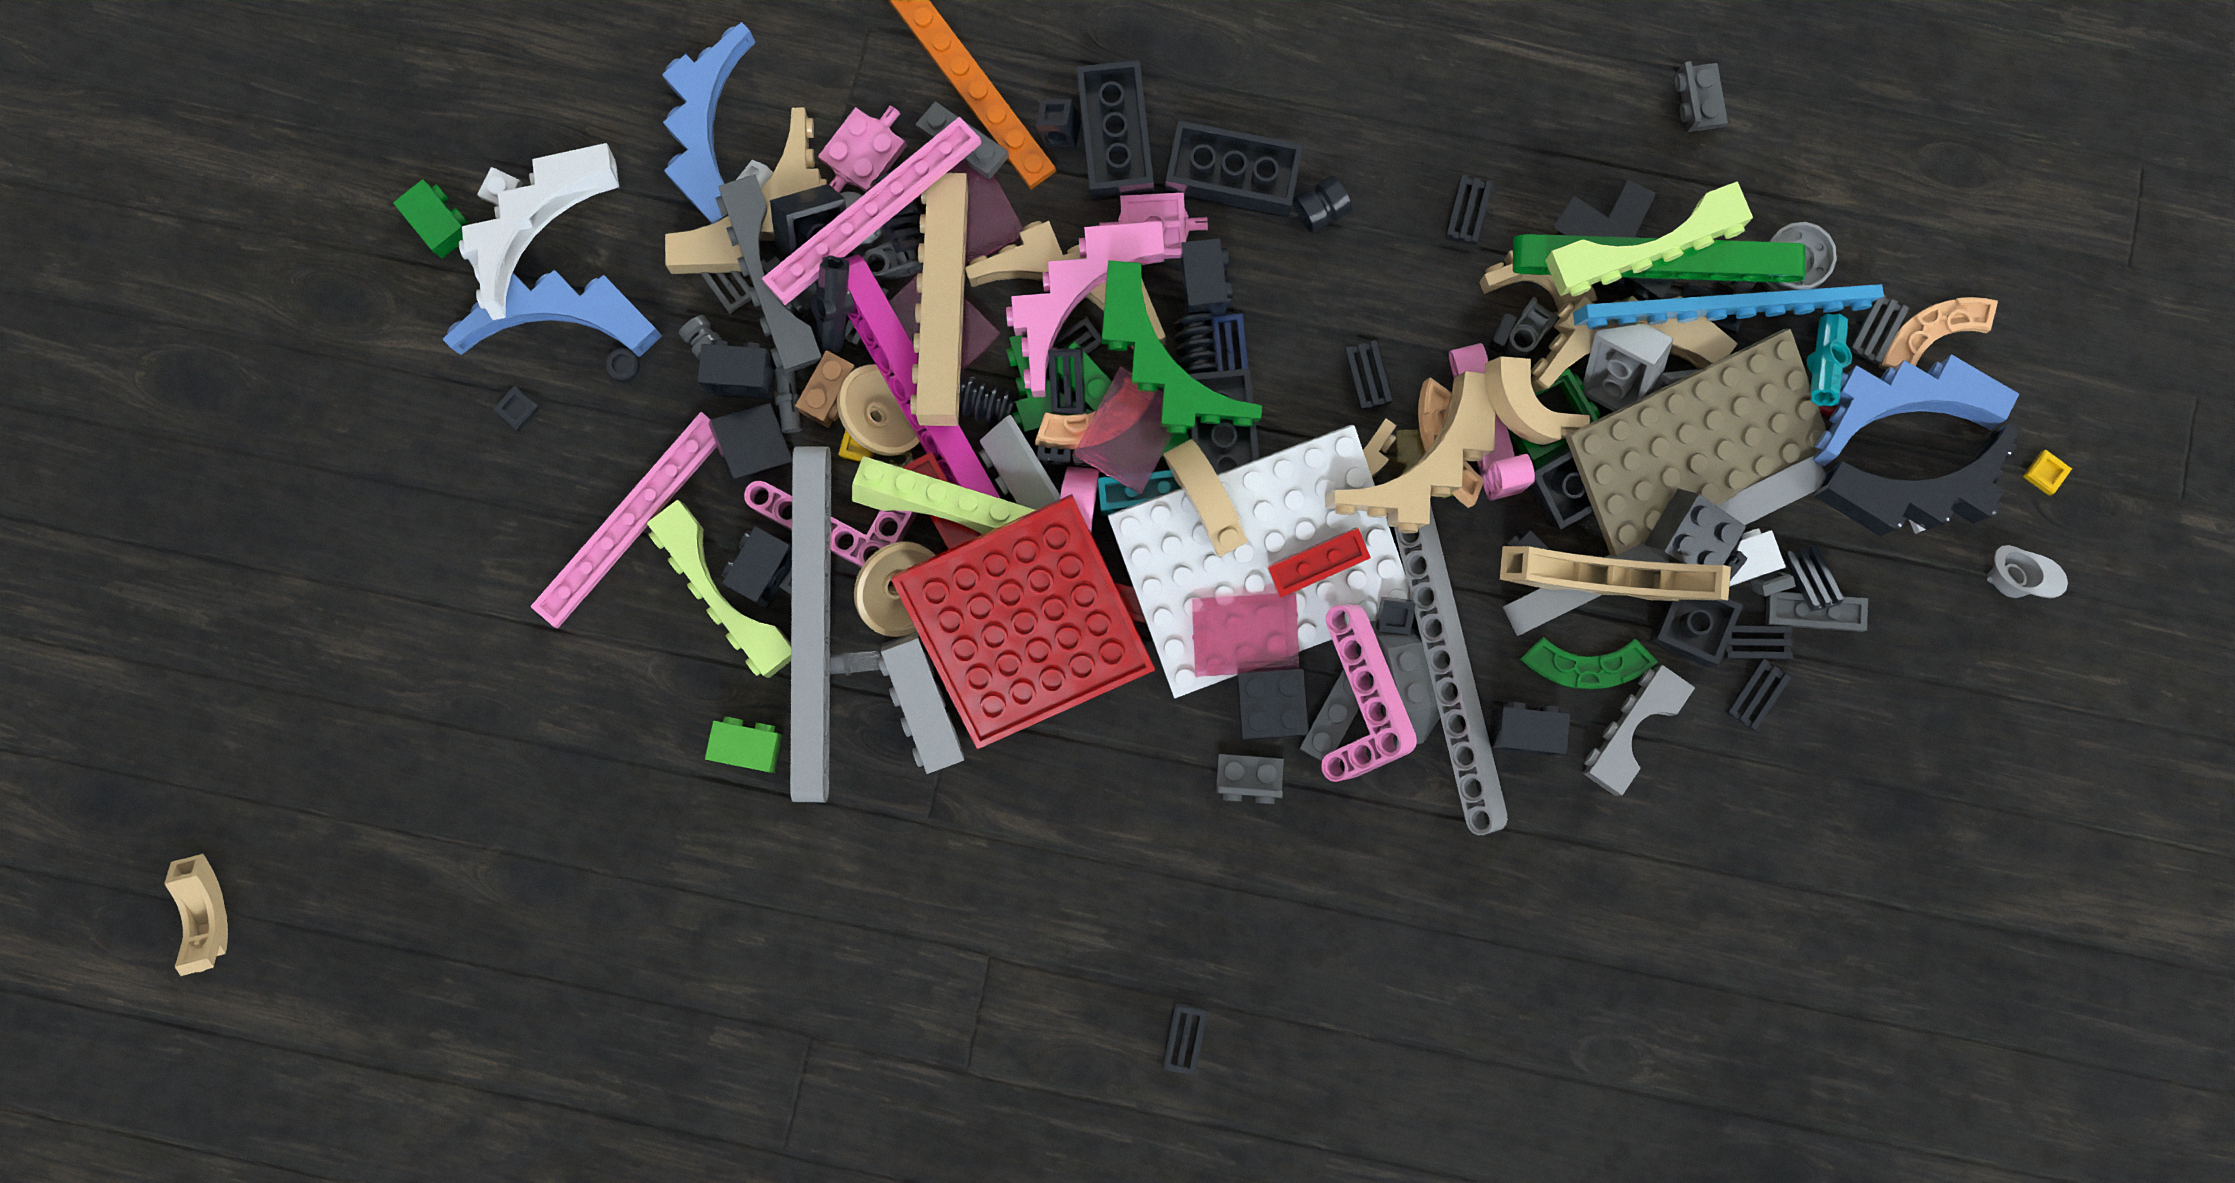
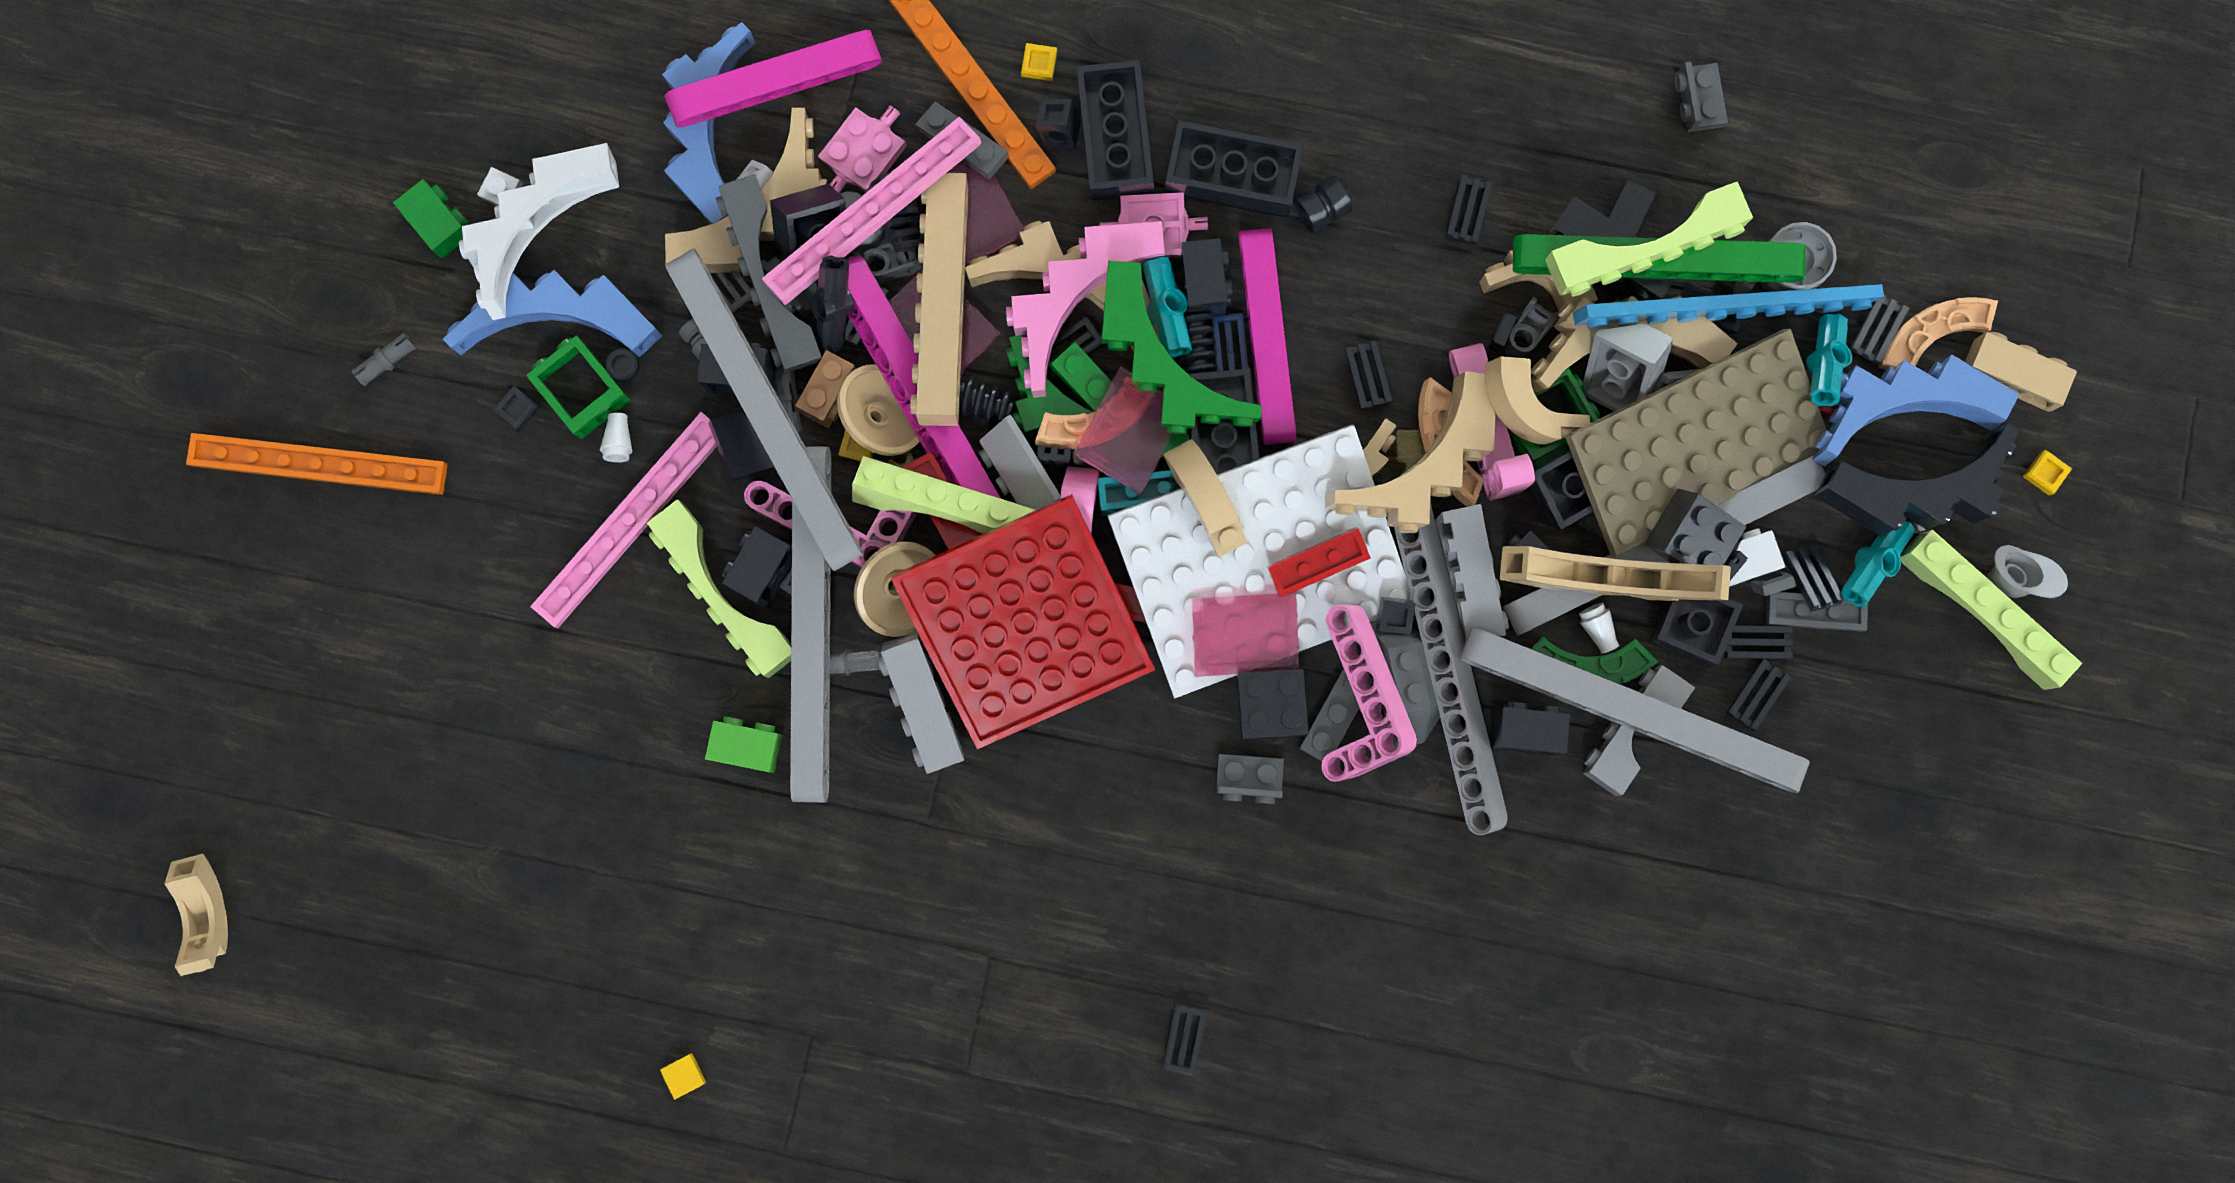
black tile [1048,347,1086,414] -> none
none -> orange plate [186,433,448,495]
none -> dark grey pin [351,332,417,386]
none -> green window [526,335,631,440]
none -> white cone [600,413,633,462]
none -> yellow tile [660,1053,706,1100]
none -> dark pink beam [664,30,882,128]
none -> light grey beam [665,248,864,571]
none -> yellow tile [1021,43,1057,81]
none -> teal piece [1142,257,1192,358]
none -> dark pink beam [1239,228,1296,445]
none -> light grey wedge [1435,504,1509,643]
none -> light grey beam [1460,628,1810,793]
none -> white cone [1579,603,1619,654]
none -> teal piece [1841,521,1916,607]
none -> yellowish green arch [1900,530,2082,690]
none -> tan brick [1965,332,2077,412]

